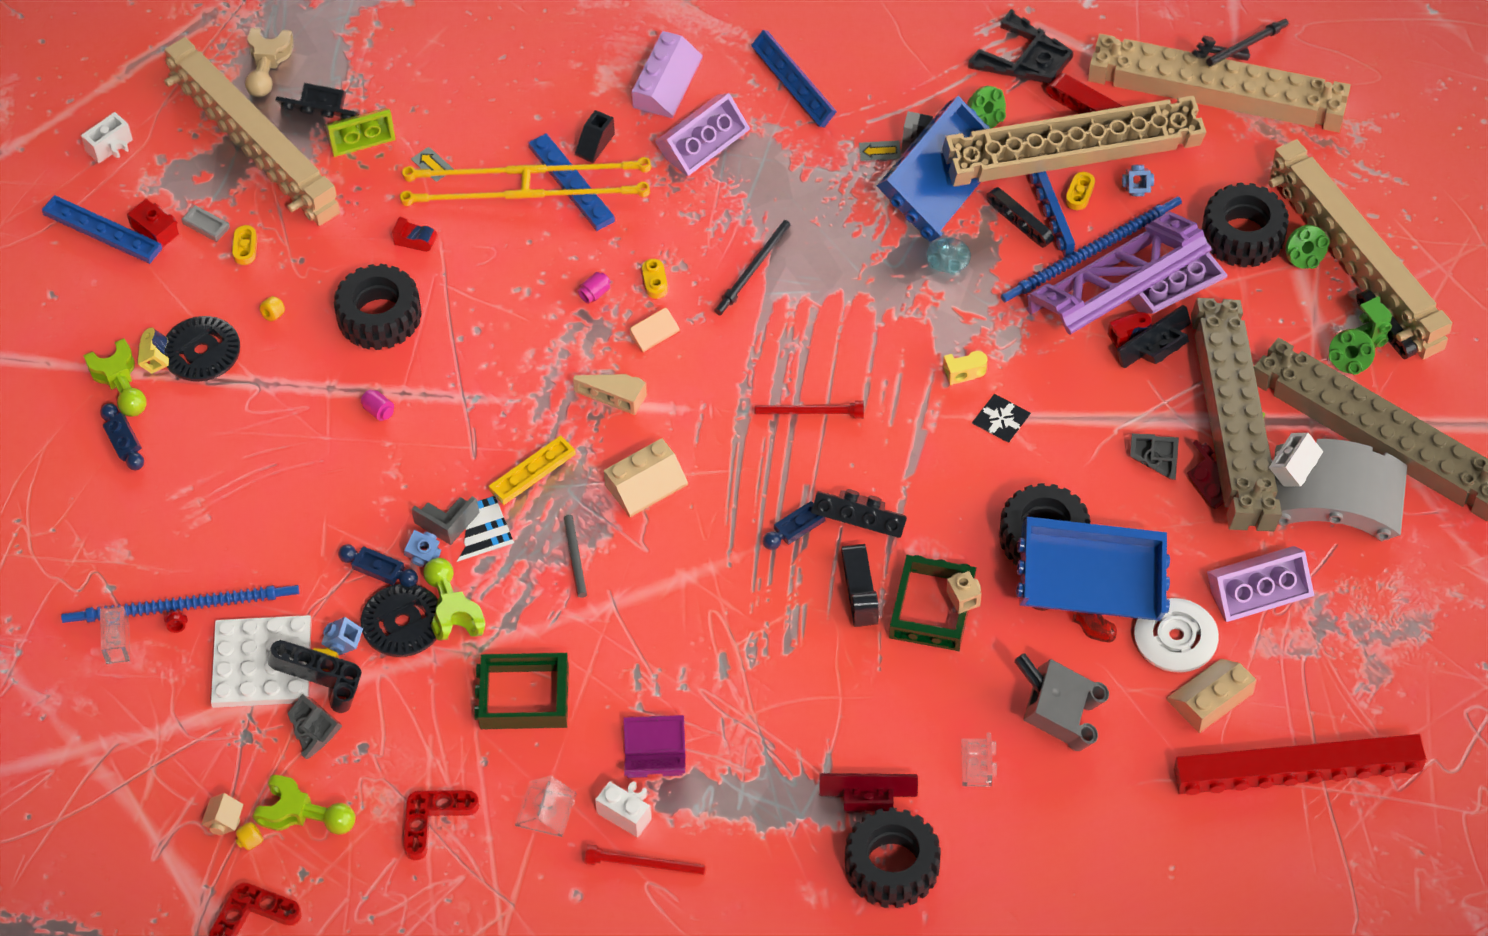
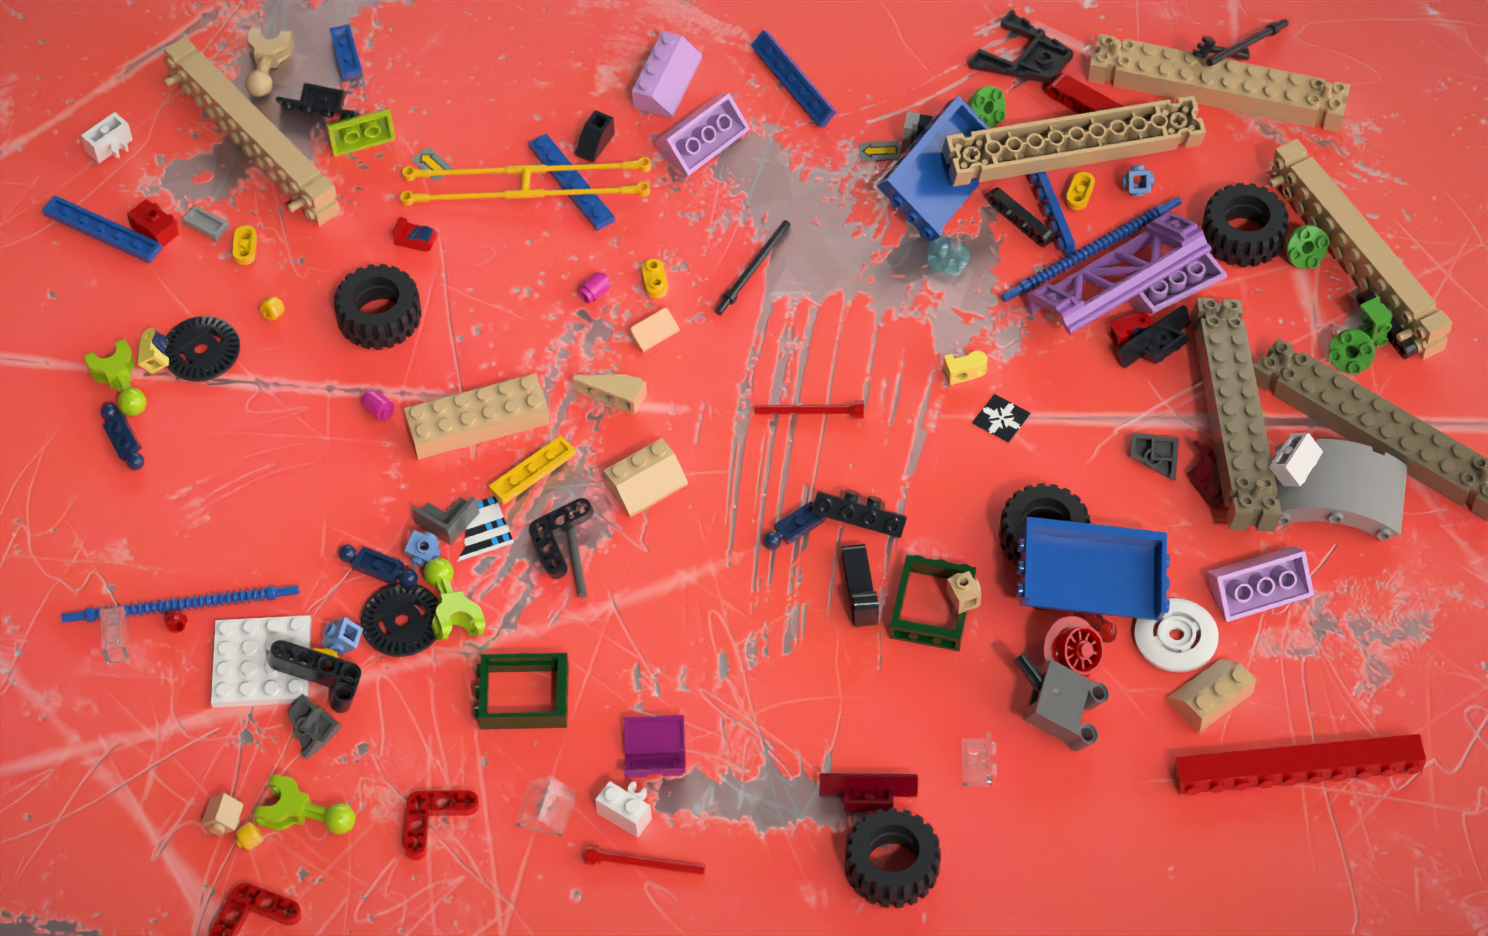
none -> blue plate [329,24,363,80]
none -> tan brick [404,373,550,460]
none -> black beam [529,498,594,579]
none -> red piece [1043,616,1104,678]

